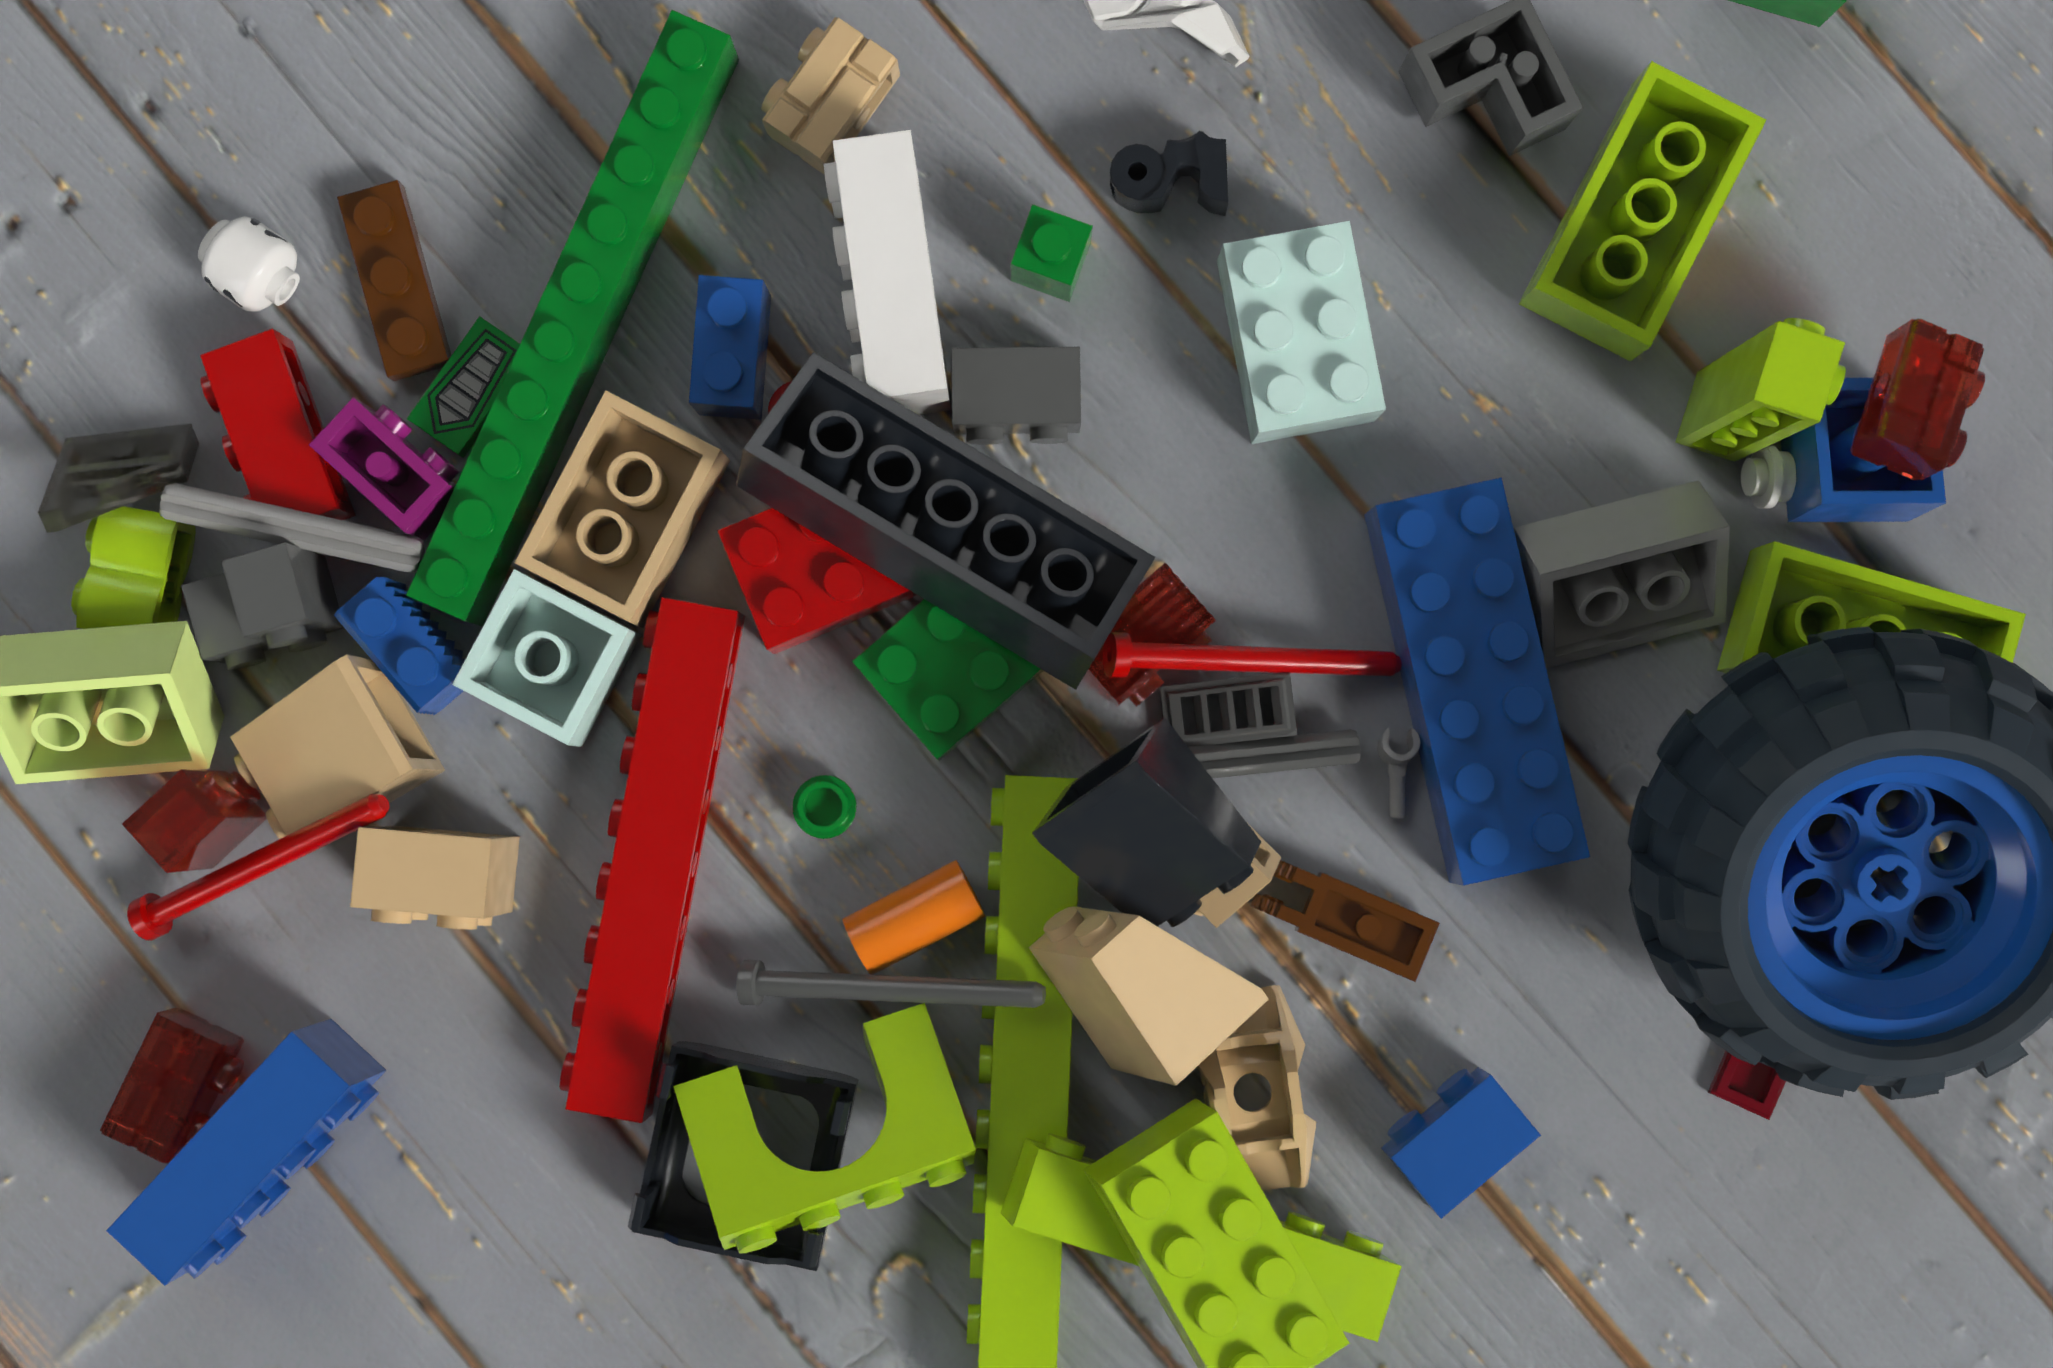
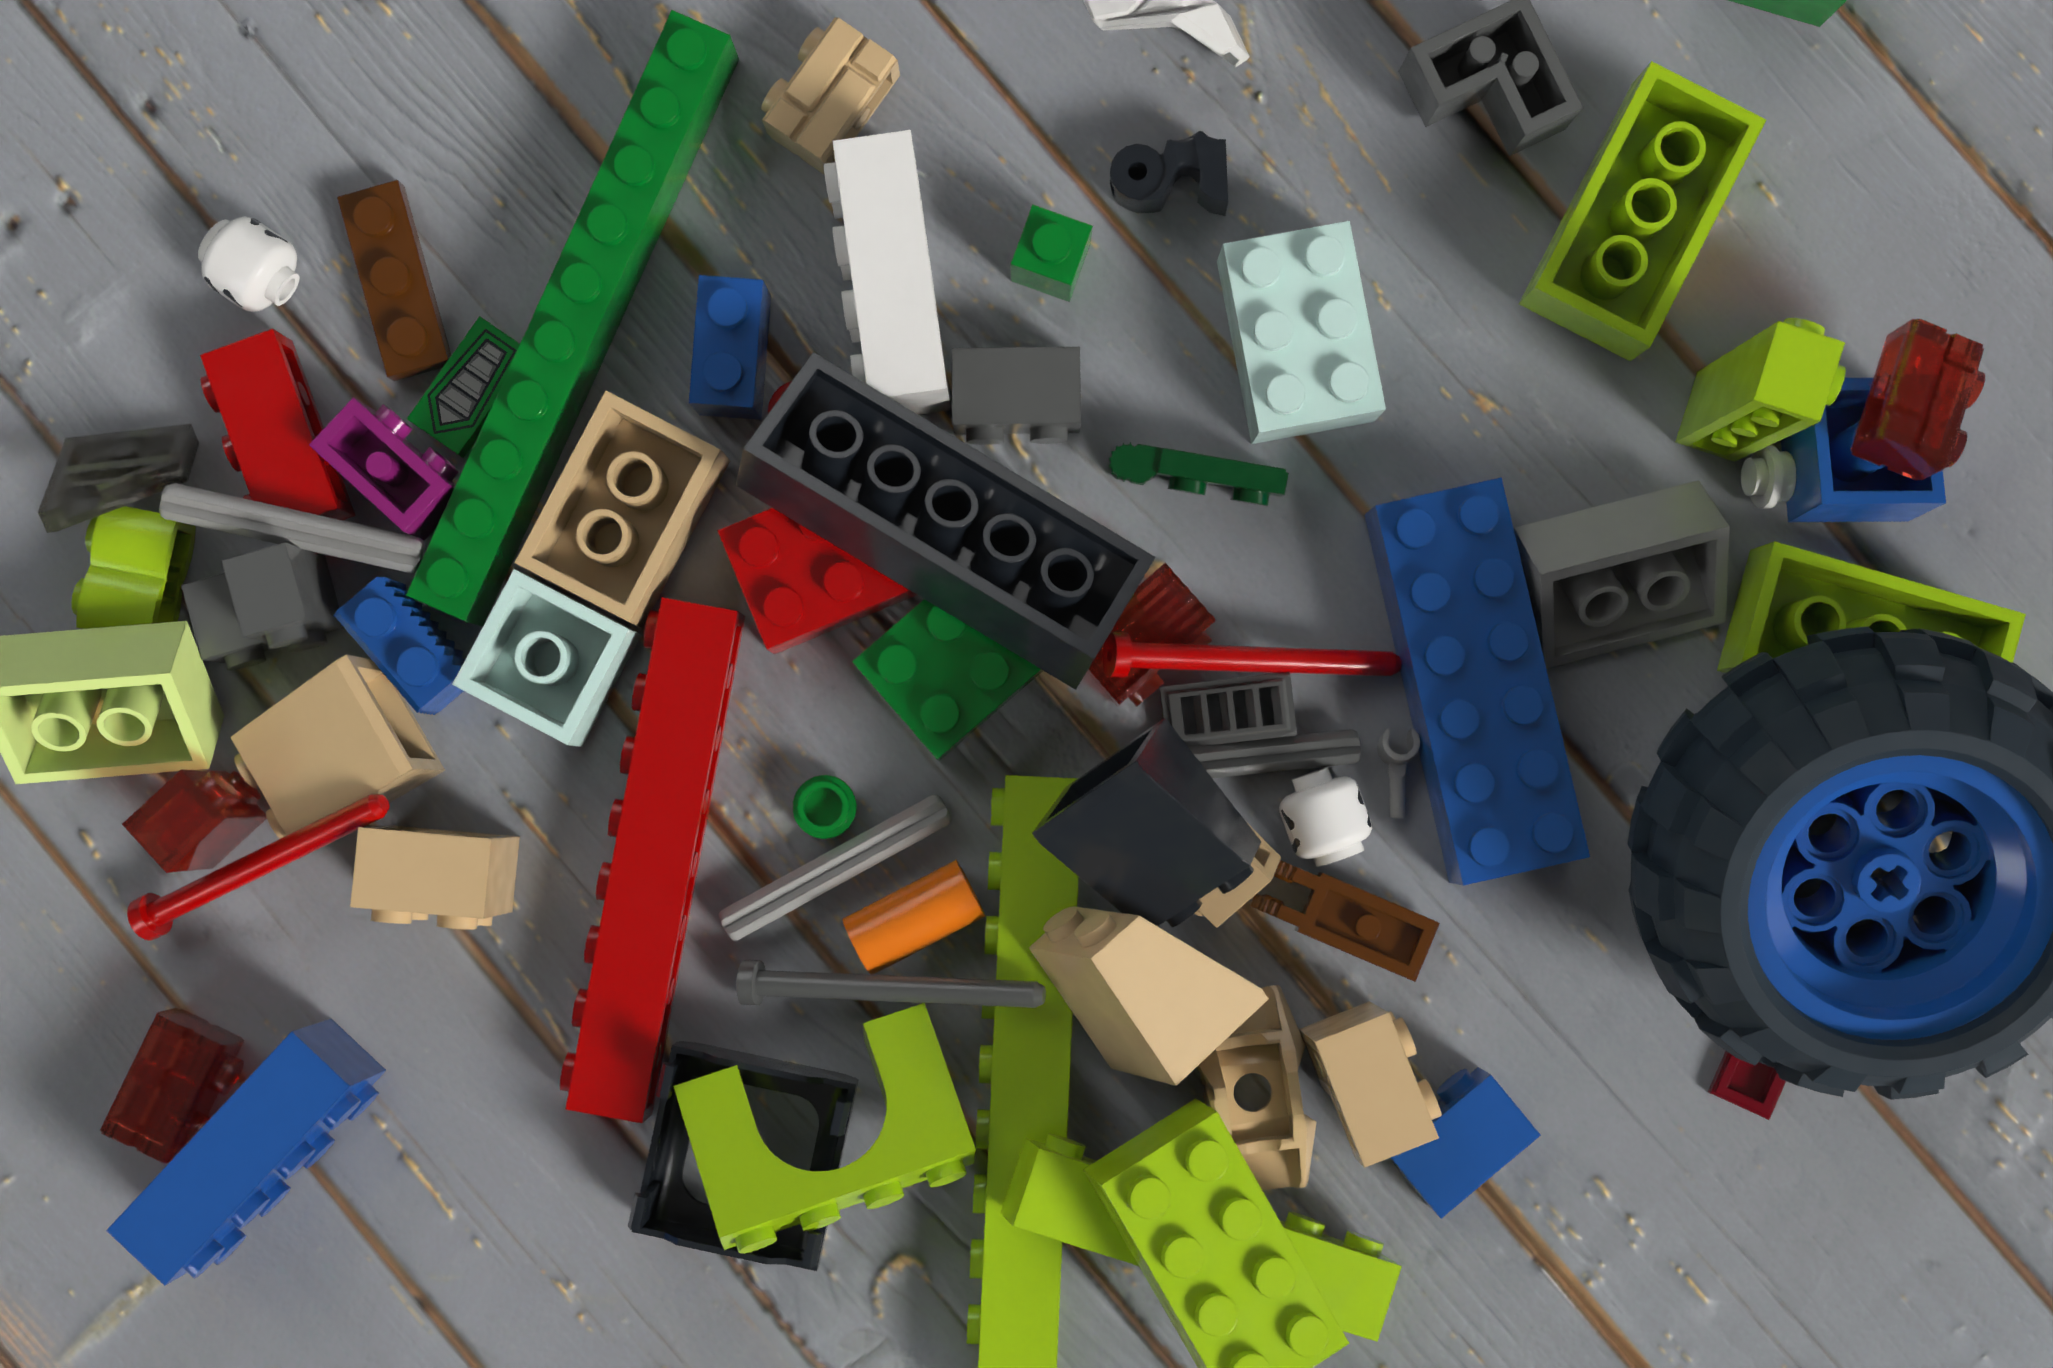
none -> light grey axle [719,795,952,940]
none -> dark green hinge [1108,442,1289,506]
none -> white head [1279,768,1372,867]
none -> tan brick [1299,1001,1441,1168]

